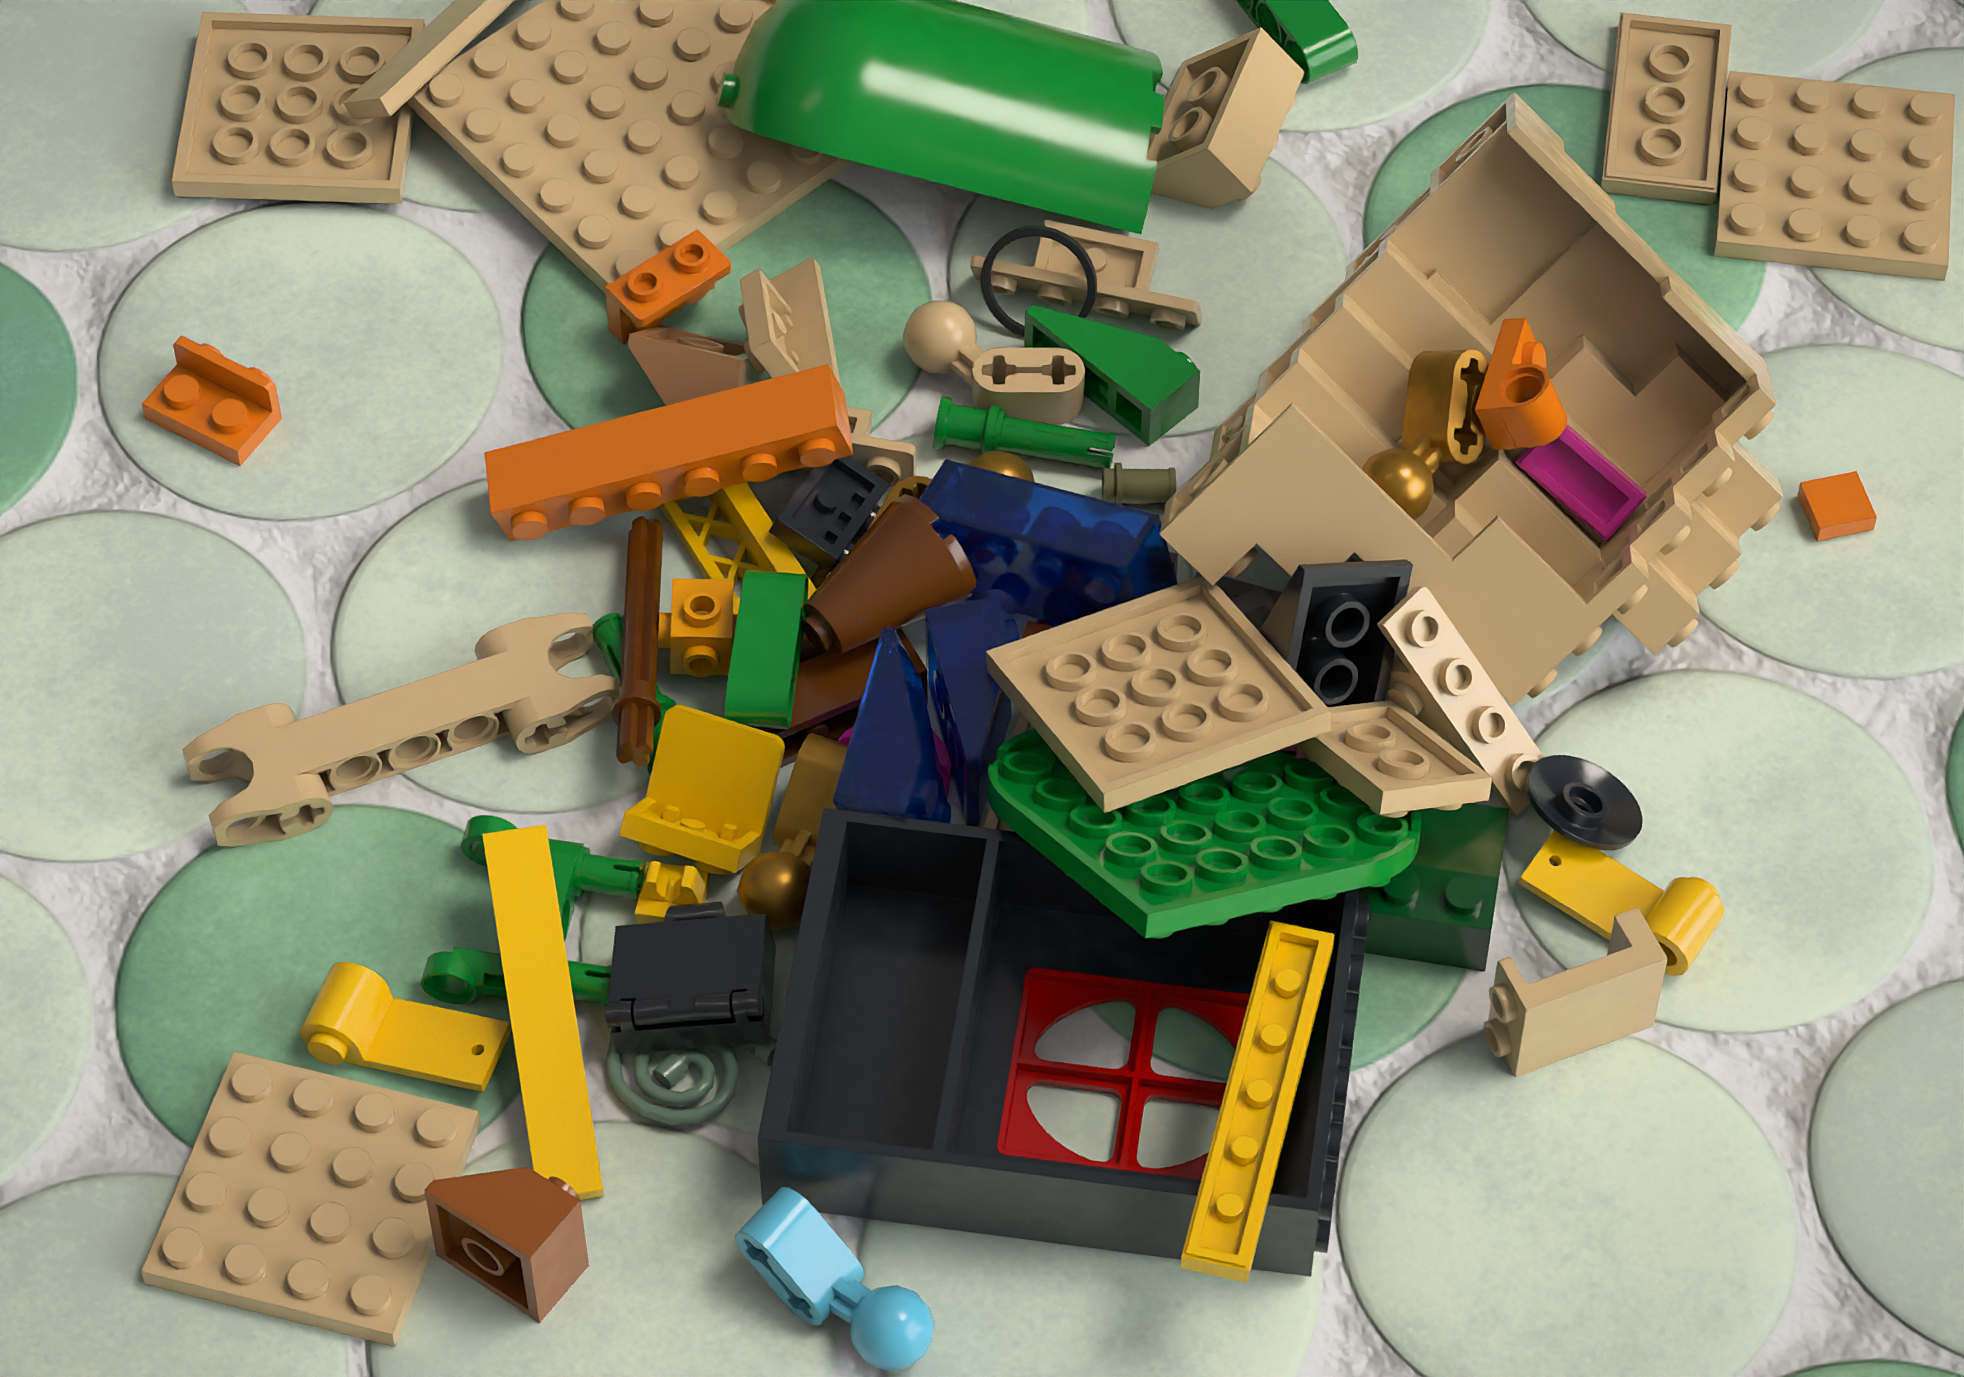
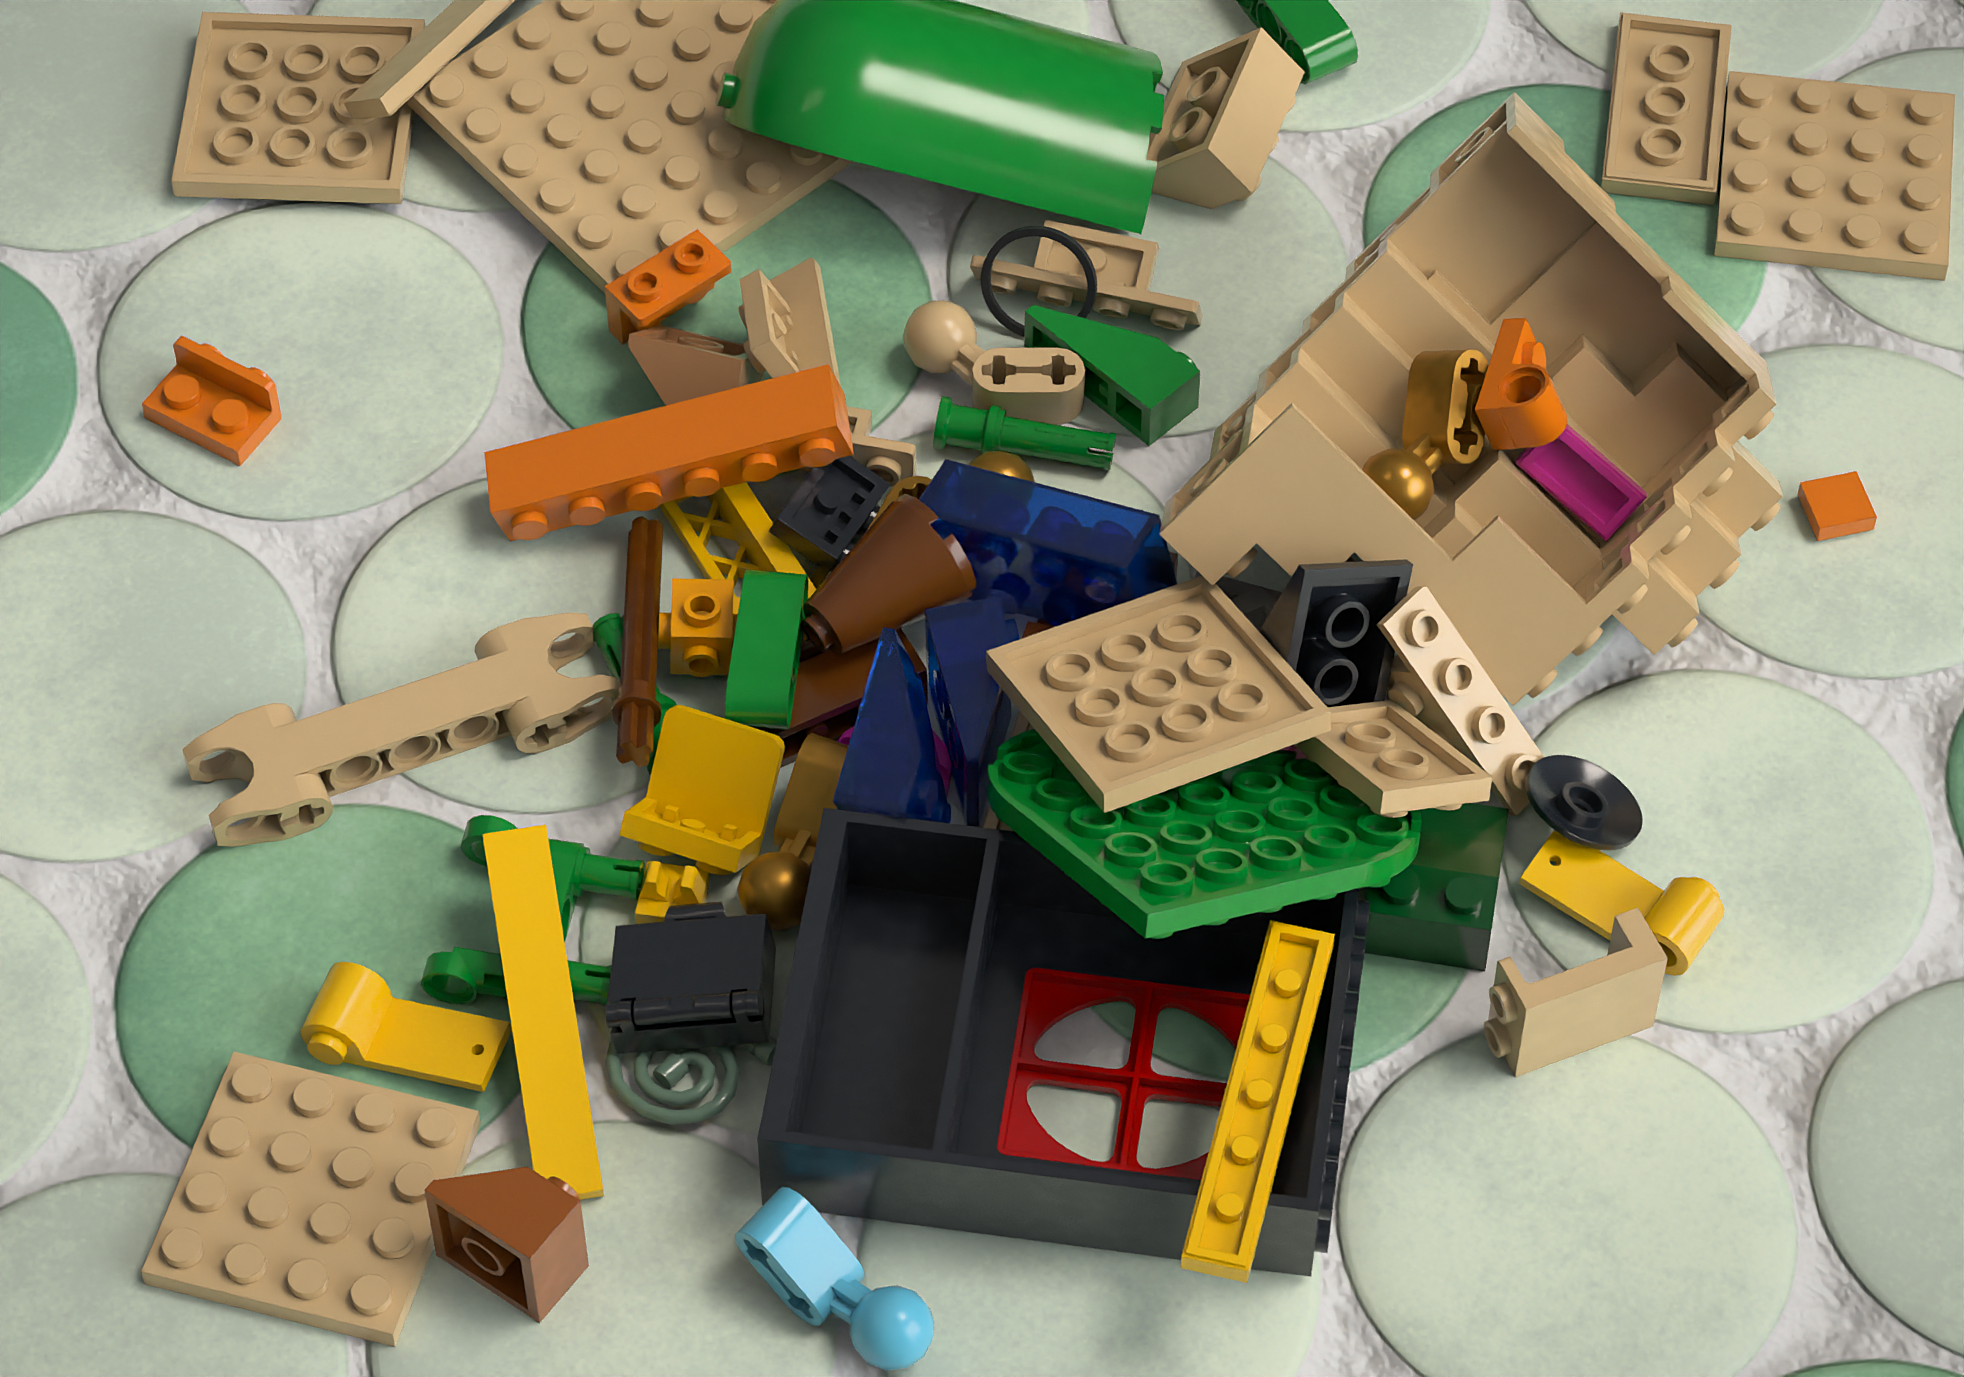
olive pin [1102,463,1176,510] -> none

